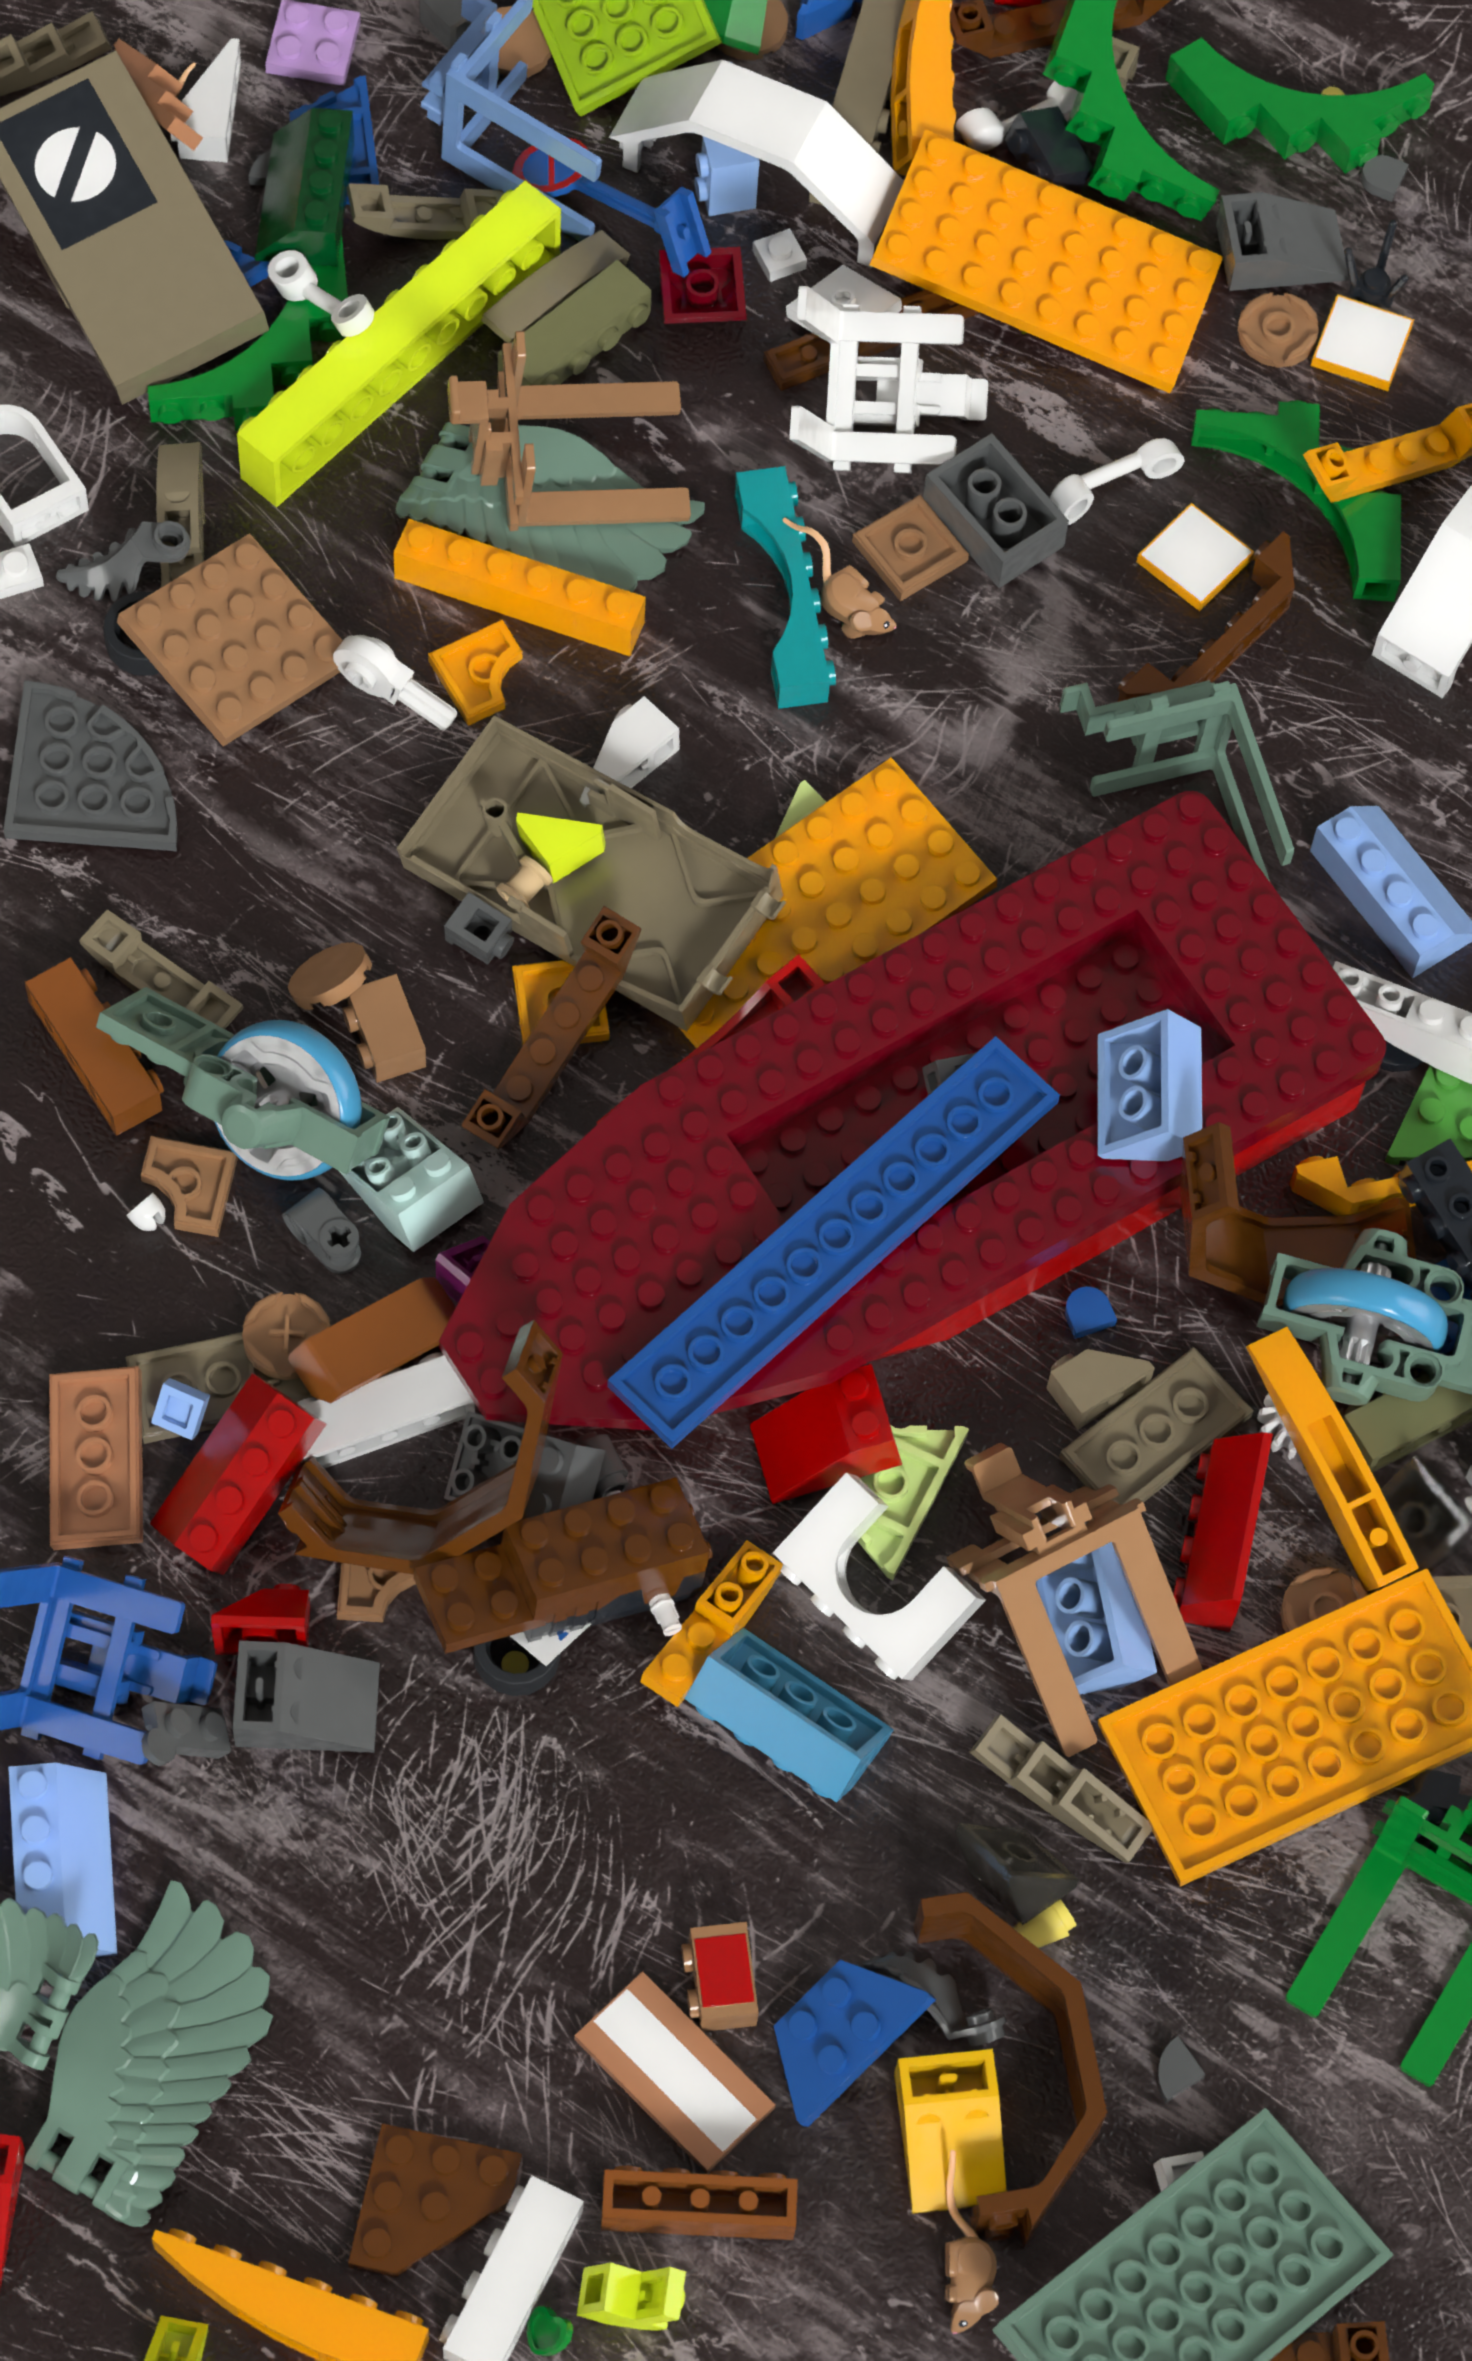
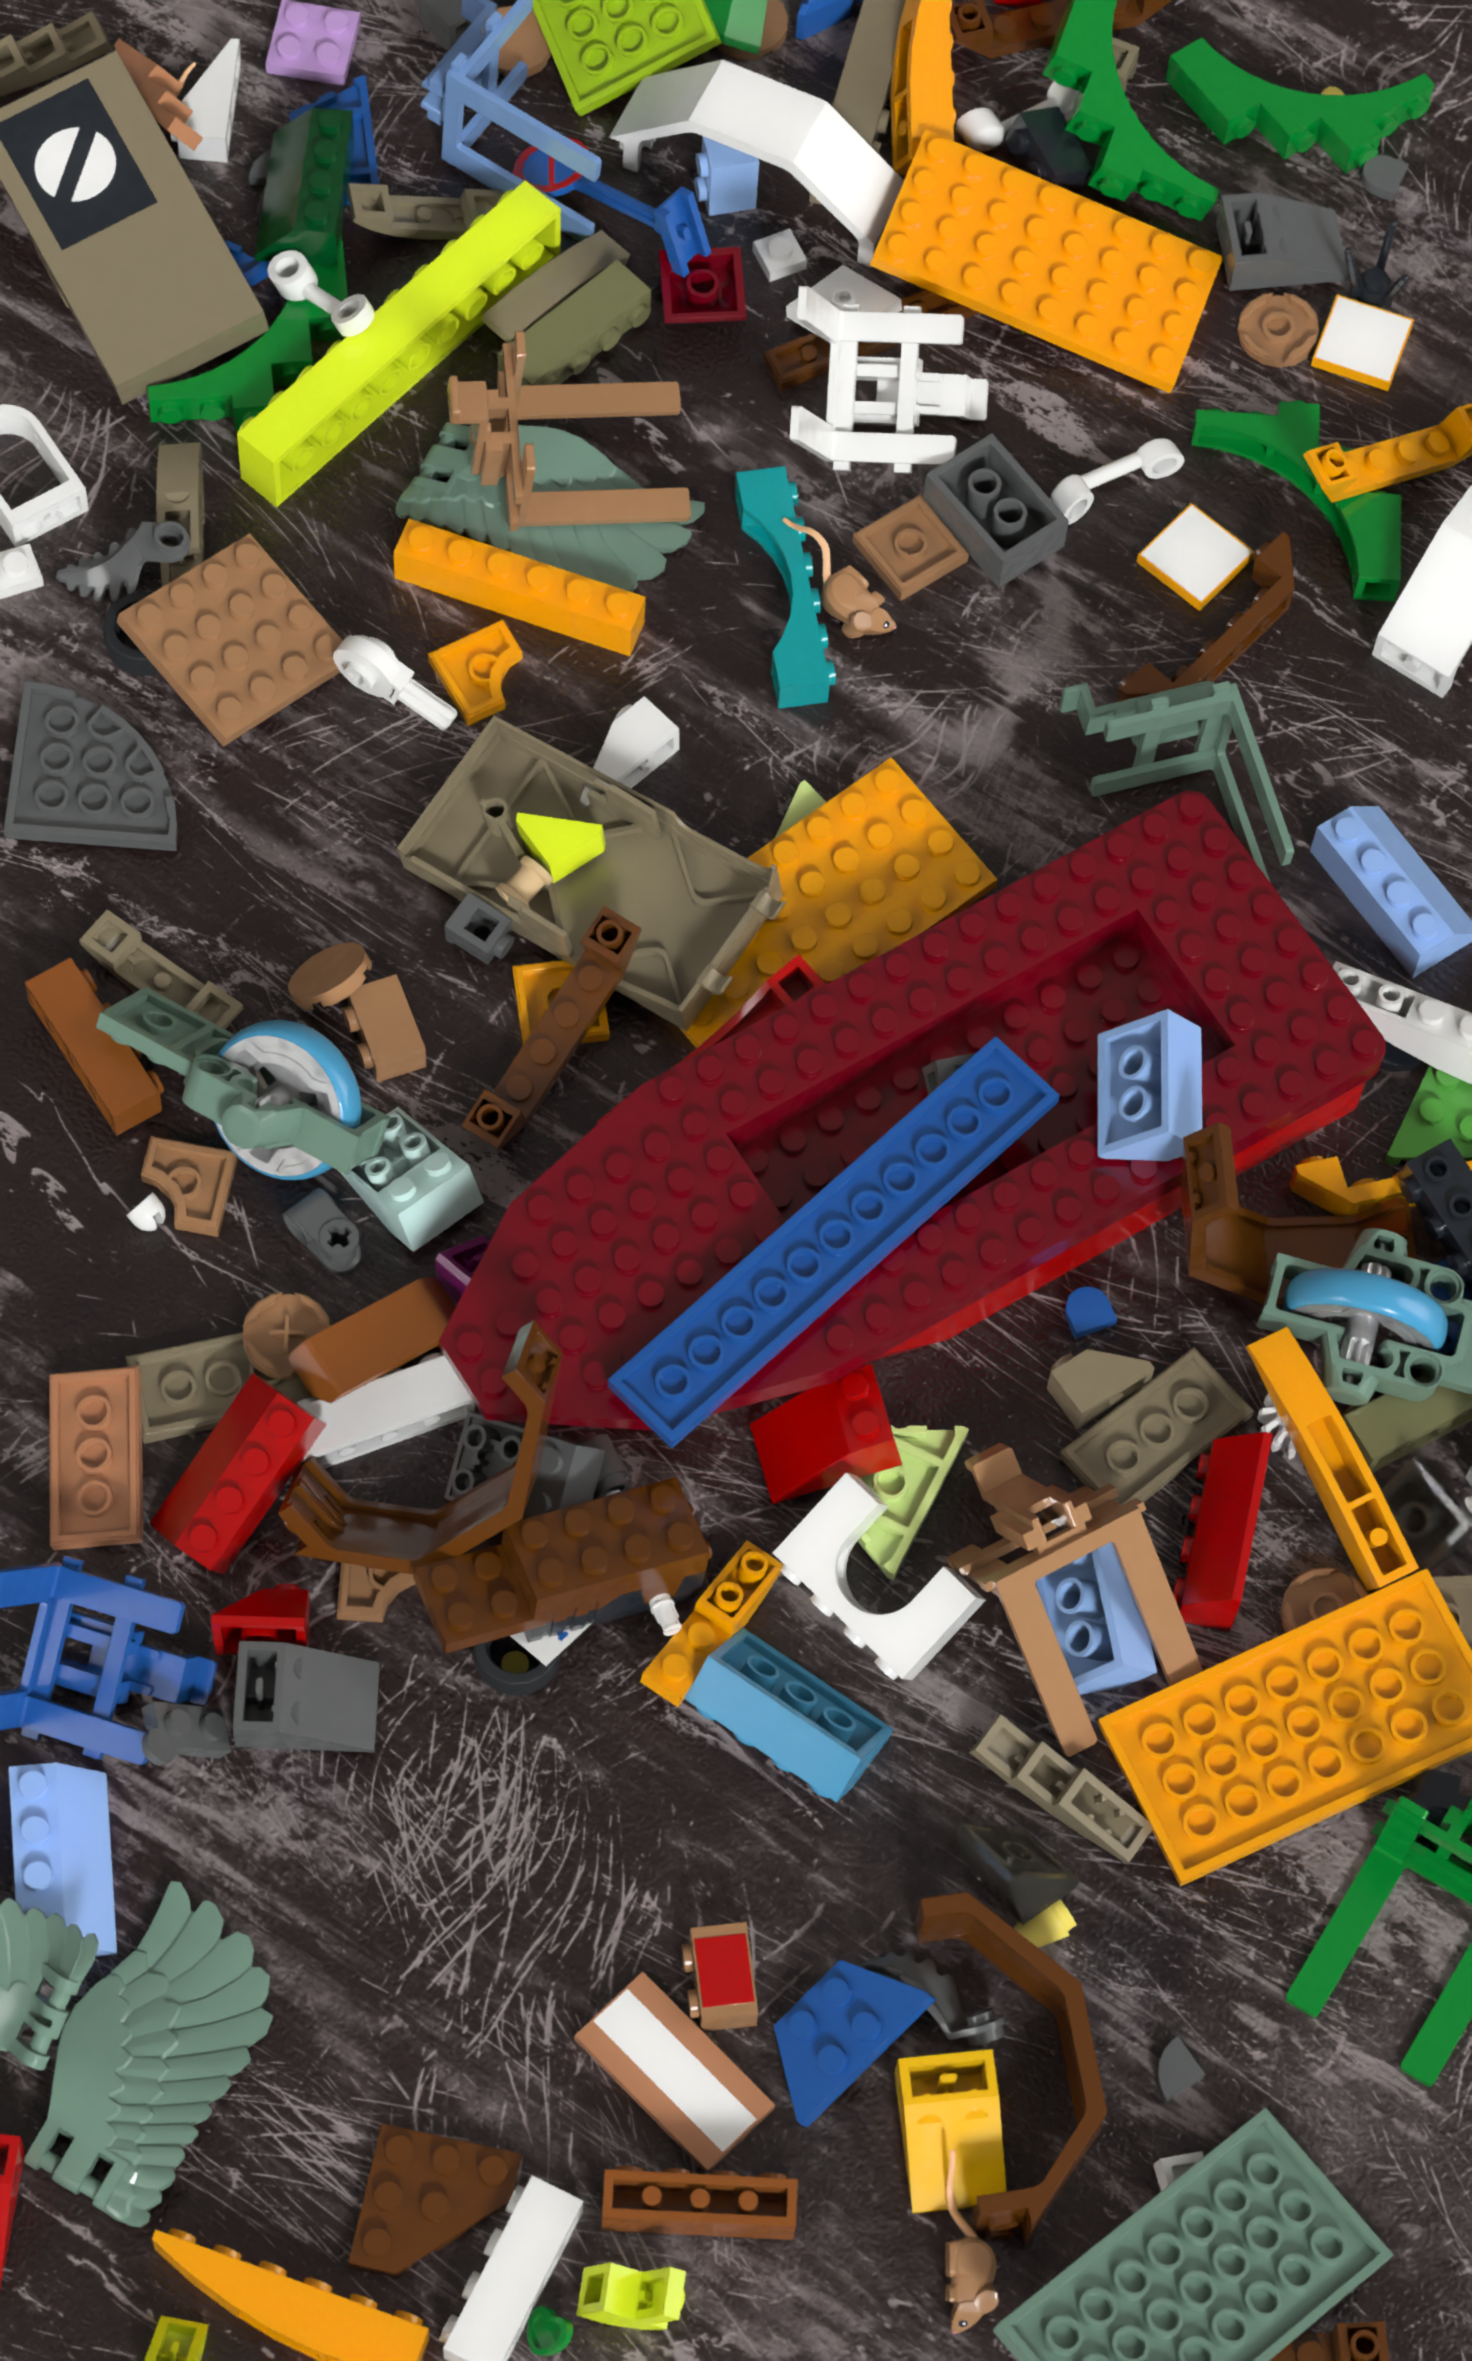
light blue plate [151,1378,210,1440] -> none

